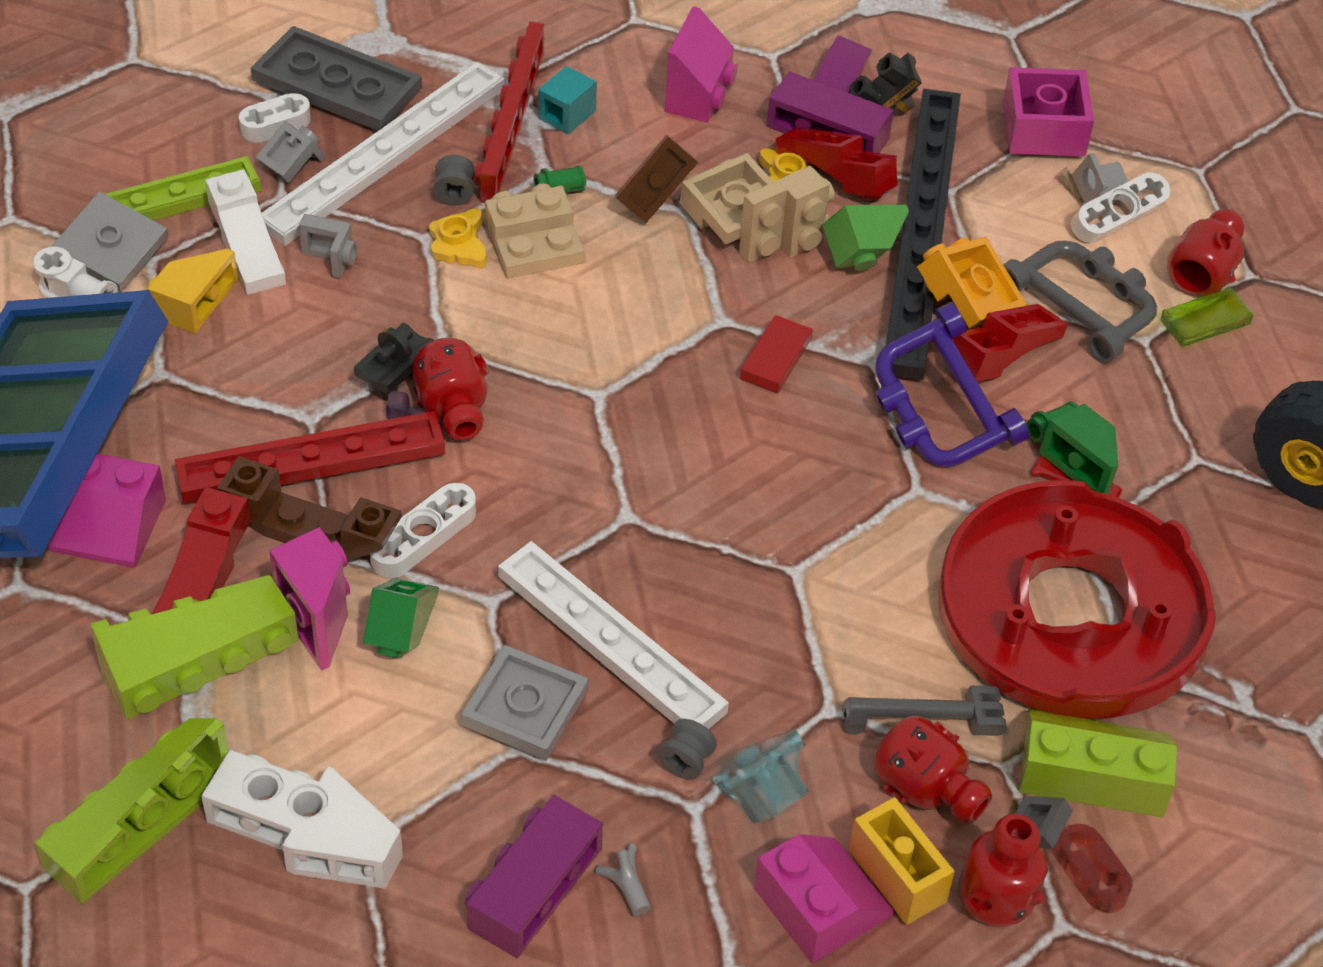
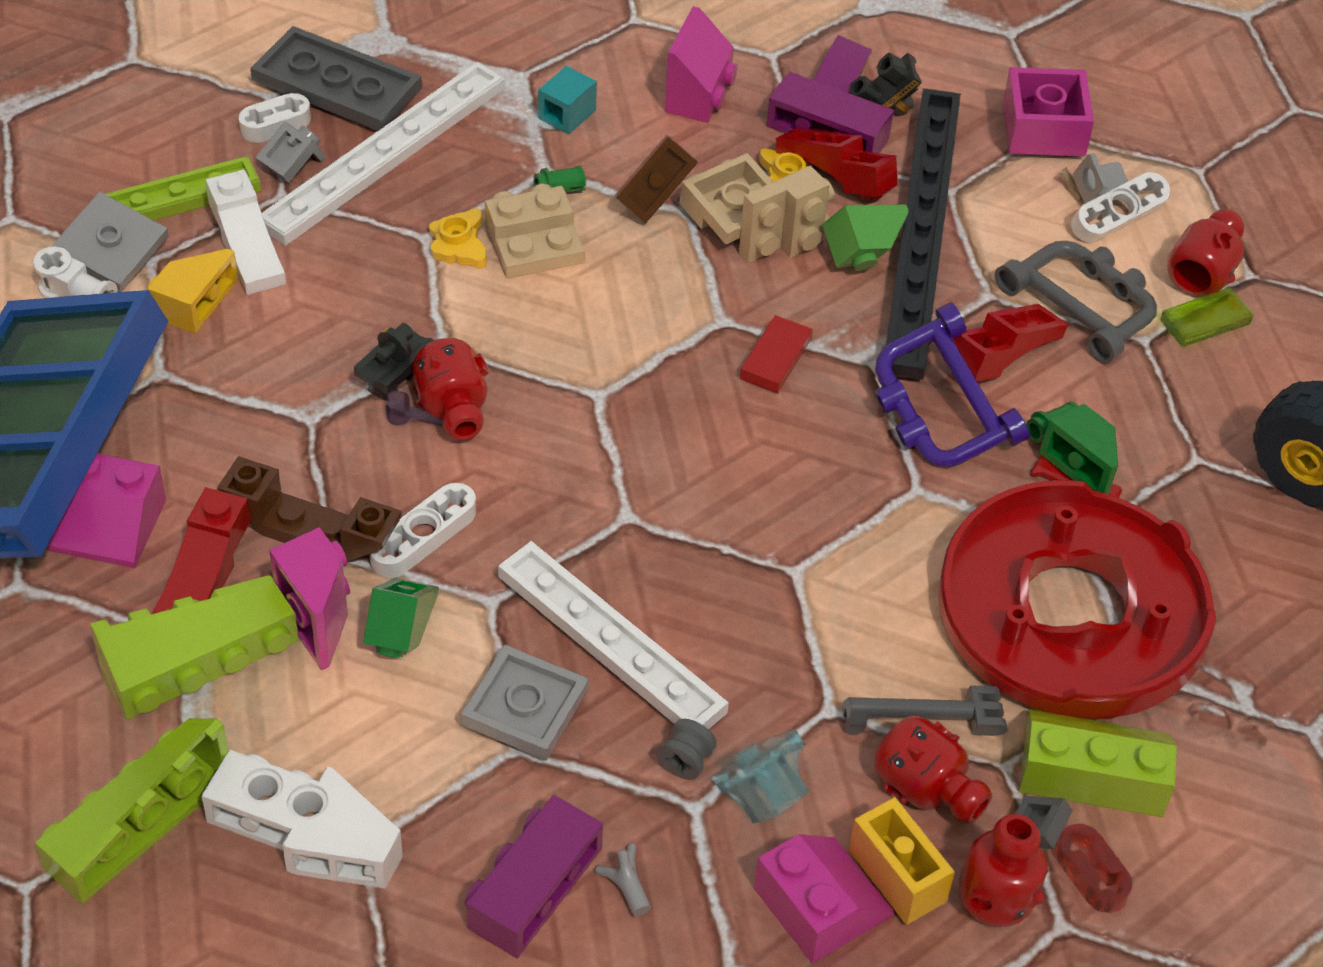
red plate [174,411,445,504] -> none
light grey bracket [299,214,357,279] -> none
dark grey wheel [434,155,475,205] -> none
red plate [474,21,544,203] -> none
light orange plate [917,236,1027,329] -> none

